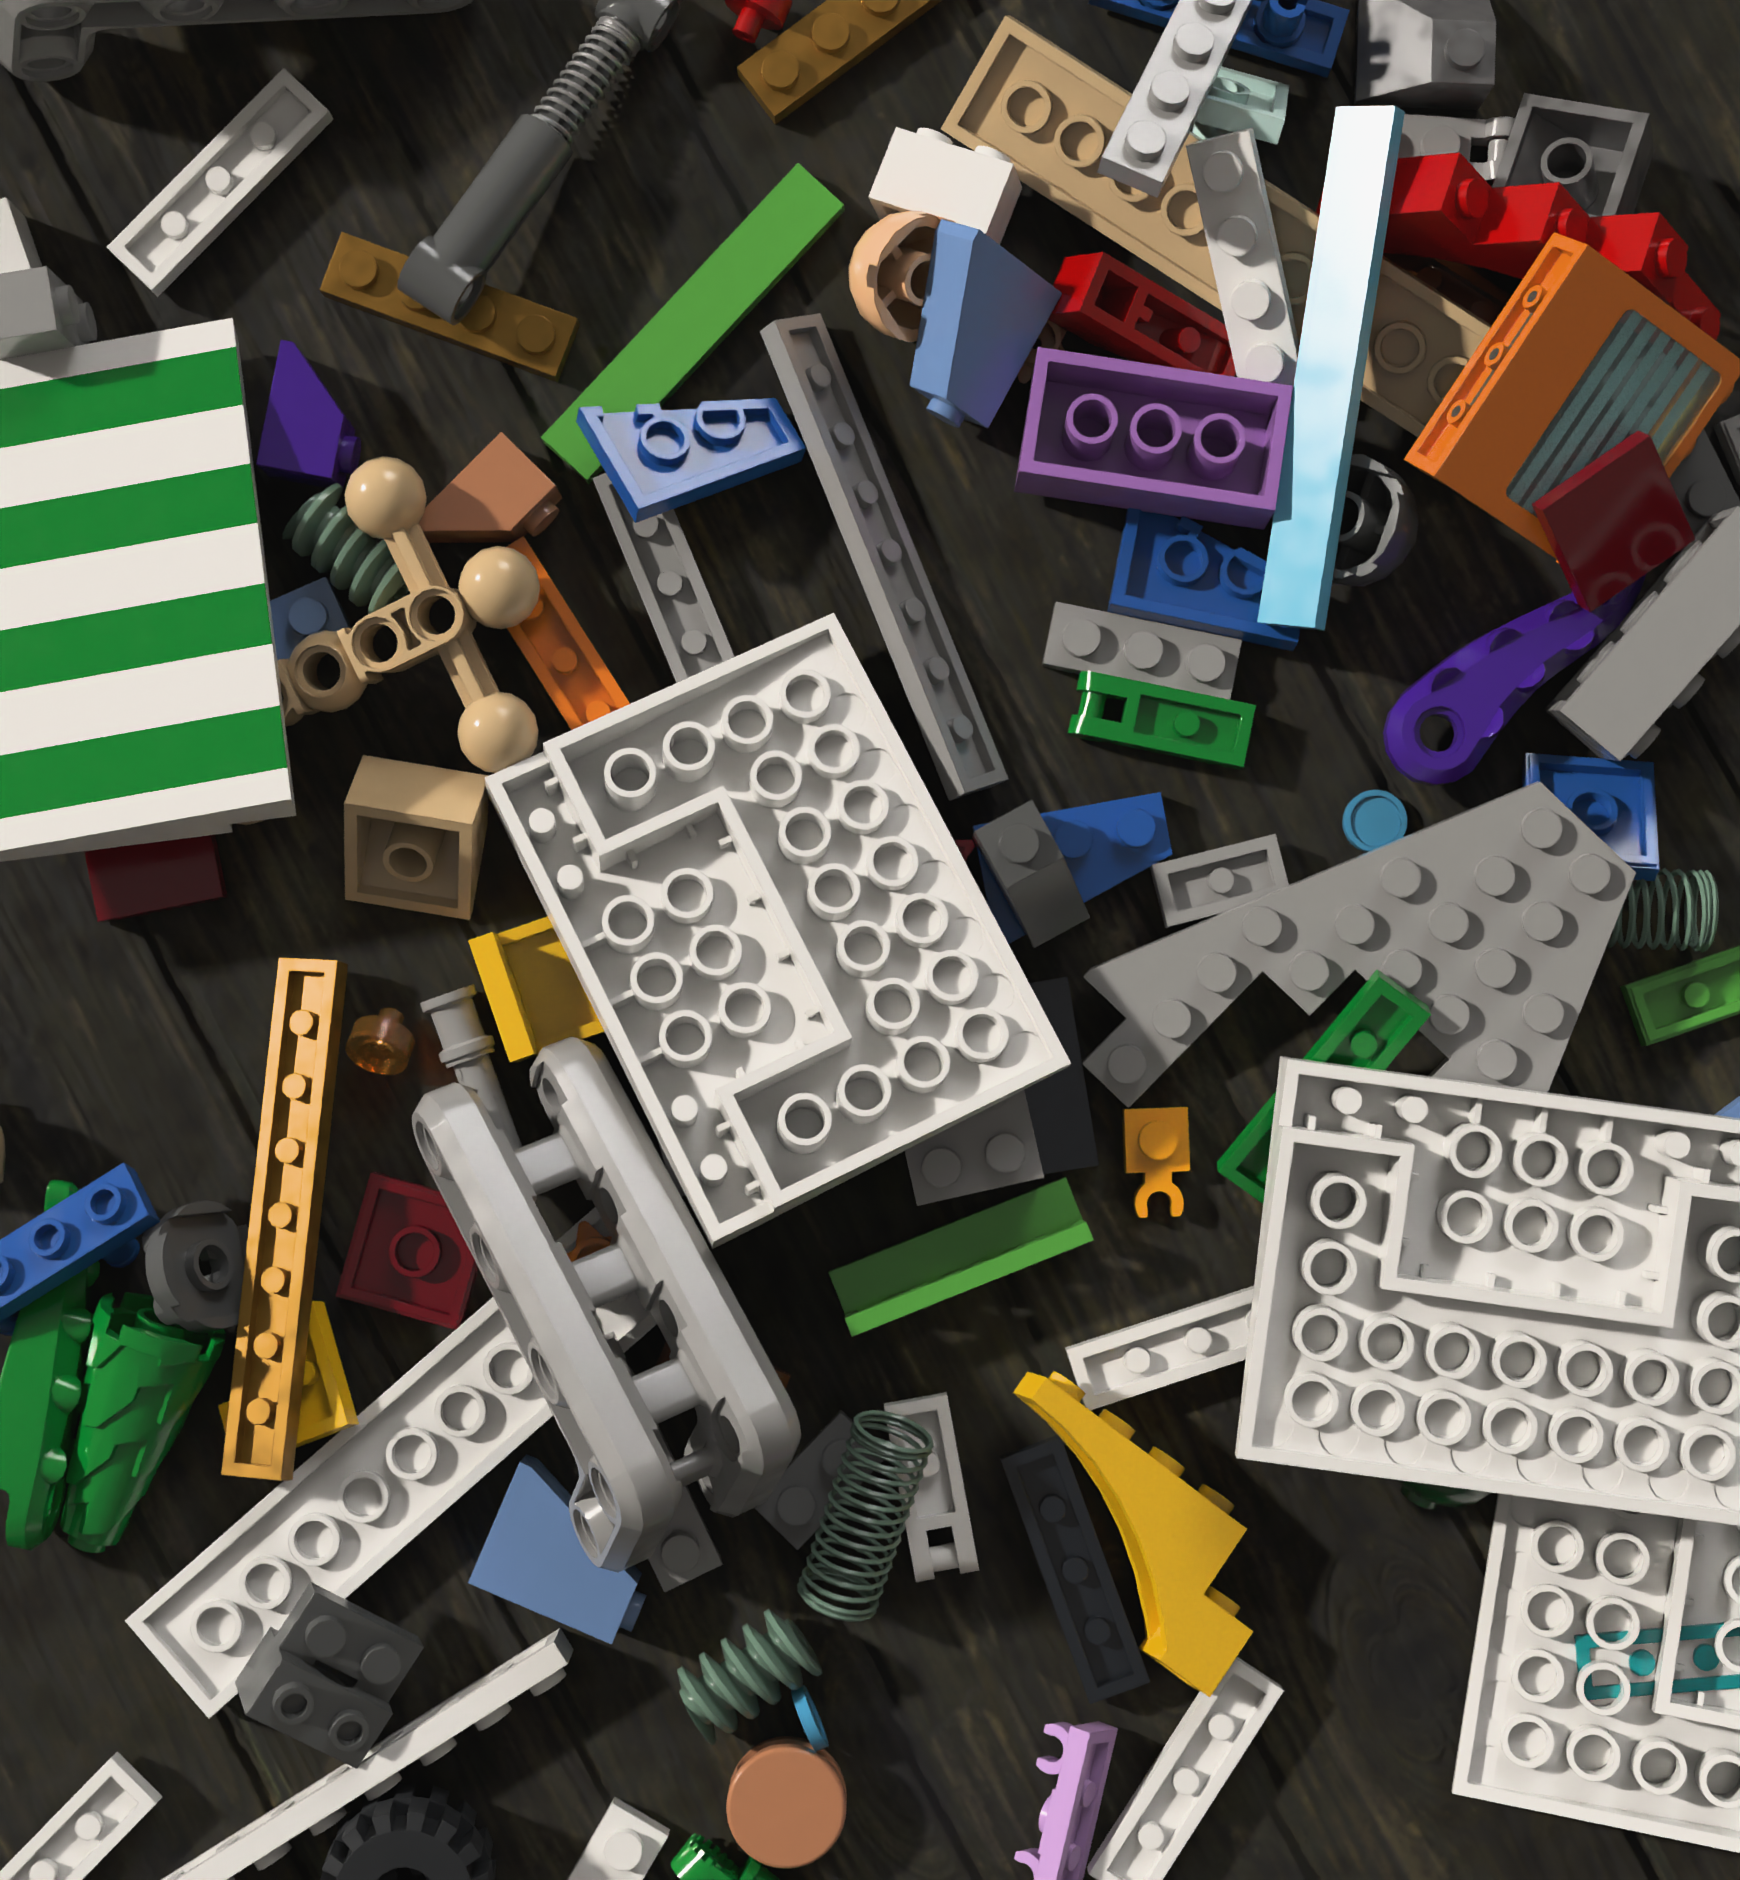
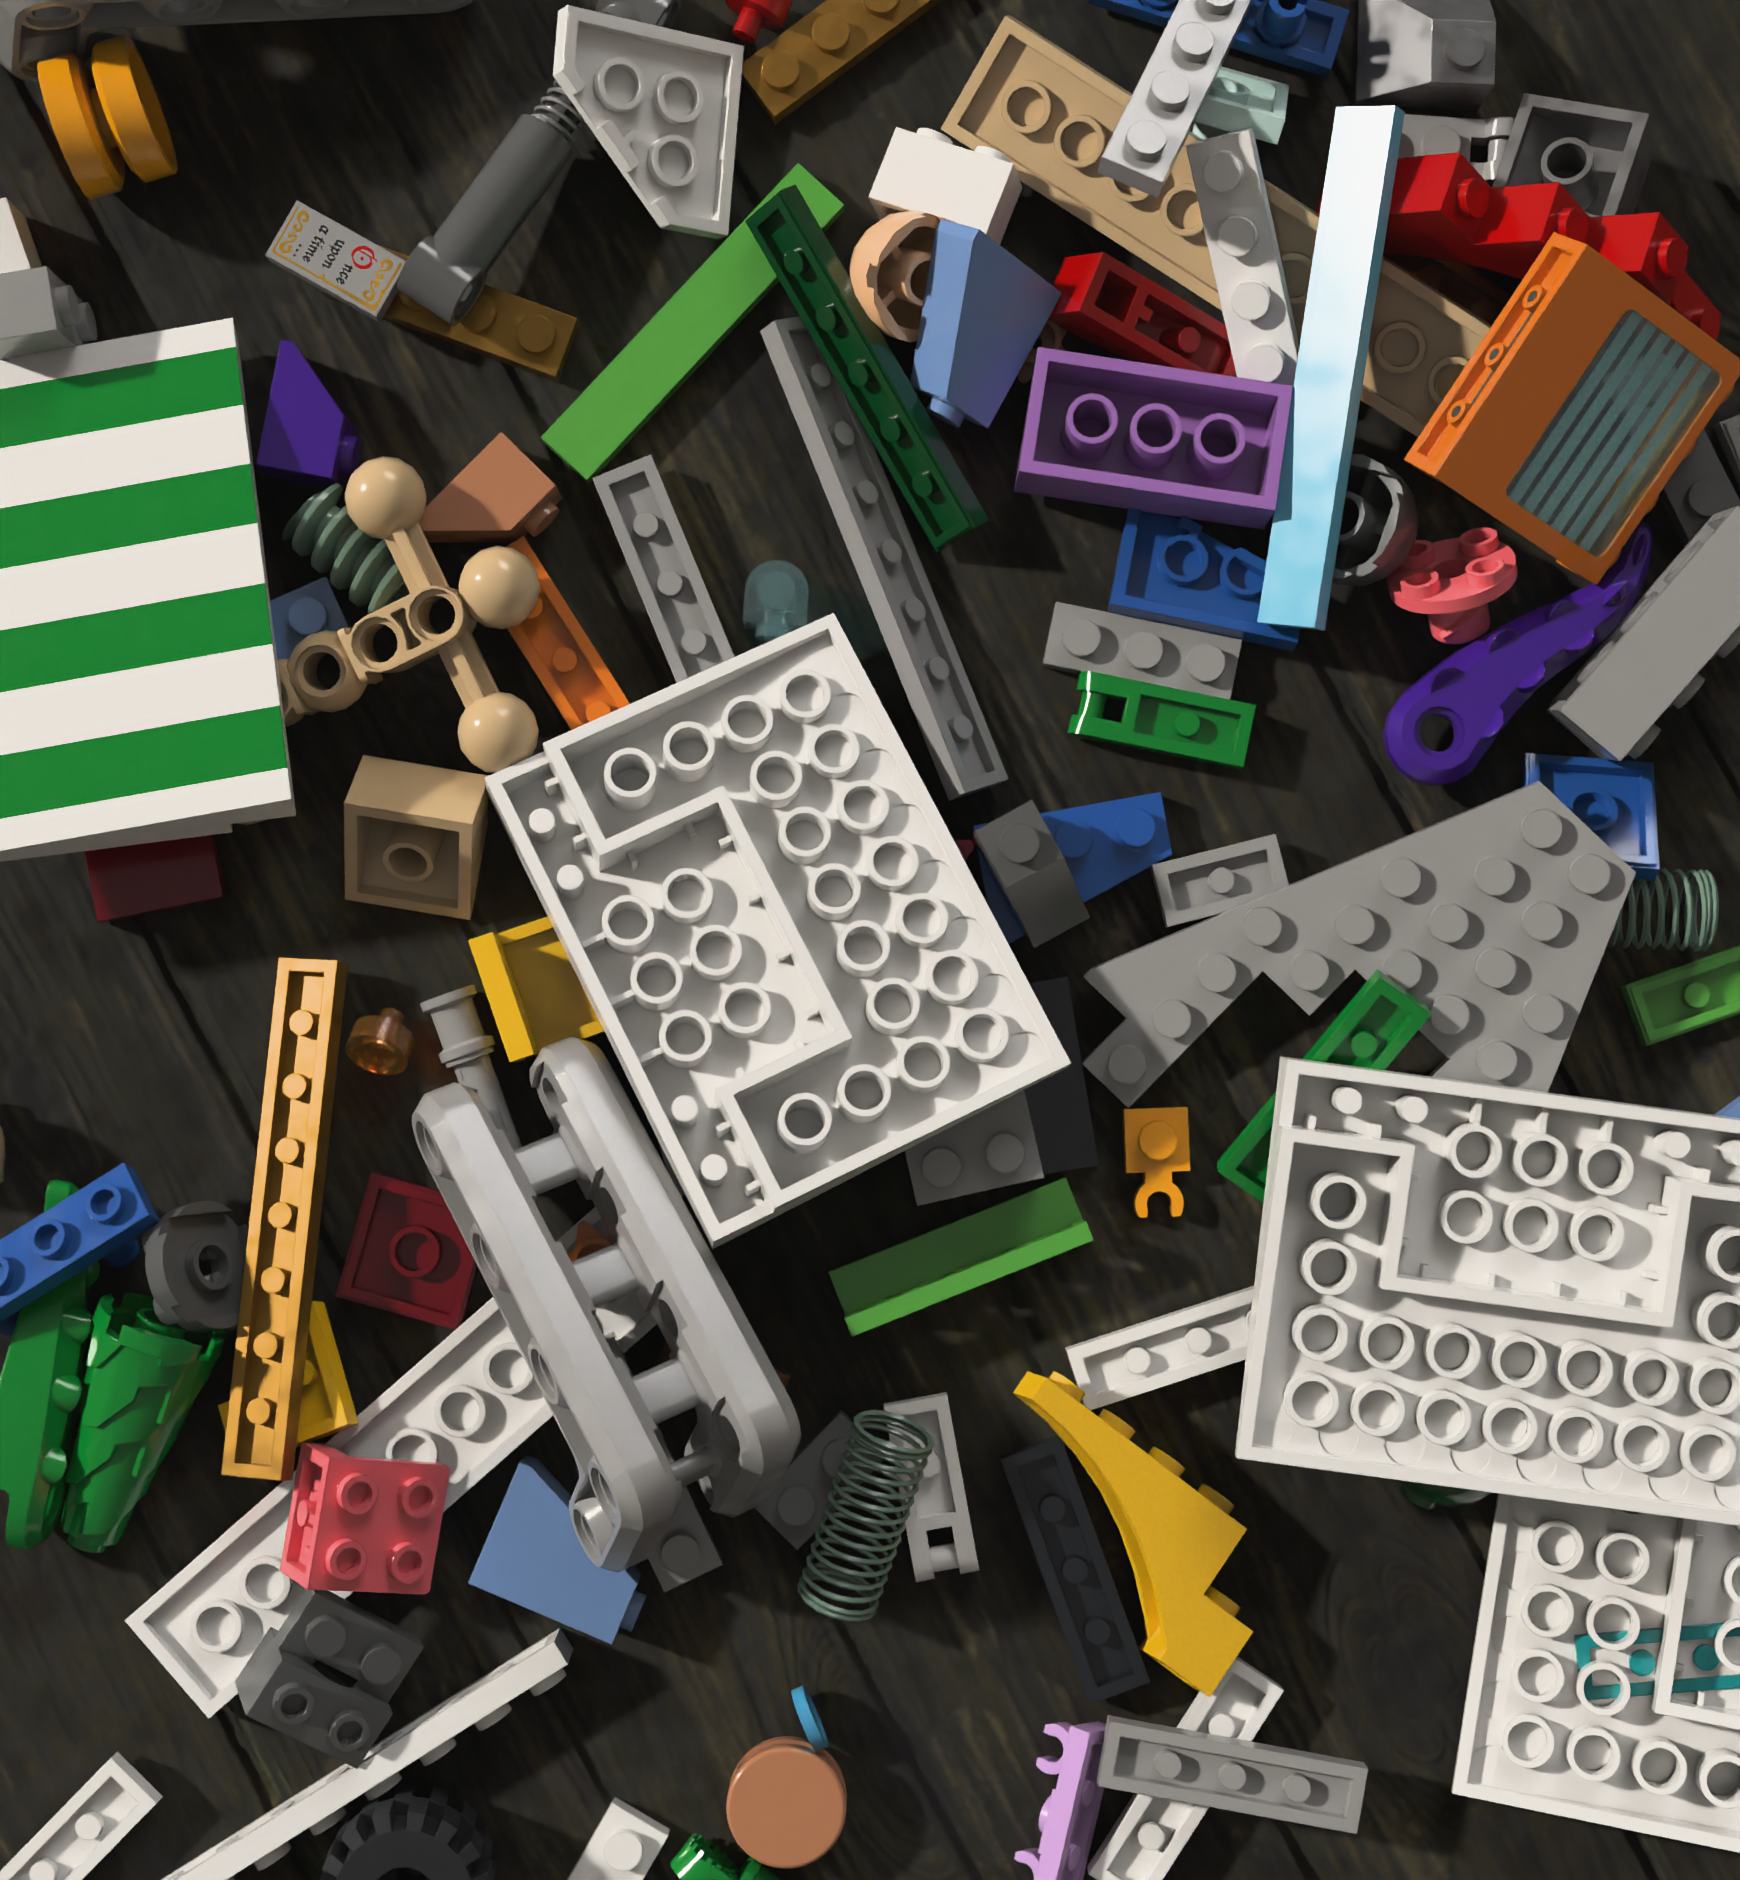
white plate [107,68,333,297] -> none
wing [576,398,806,523] -> none
sand green piece [677,1609,822,1745] -> none
dark azure piece [1342,790,1407,853] -> none
dark red tile [1531,430,1696,612] -> none
none -> light orange wheel [37,34,178,200]
none -> light grey tile [265,200,406,323]
none -> coral bracket [280,1442,450,1594]
none -> white plate [553,5,744,239]
none -> clear light blue plate [743,560,810,641]
none -> dark green tile [745,184,989,552]
none -> light grey plate [1096,1715,1368,1834]
none -> coral plate [1387,527,1518,645]

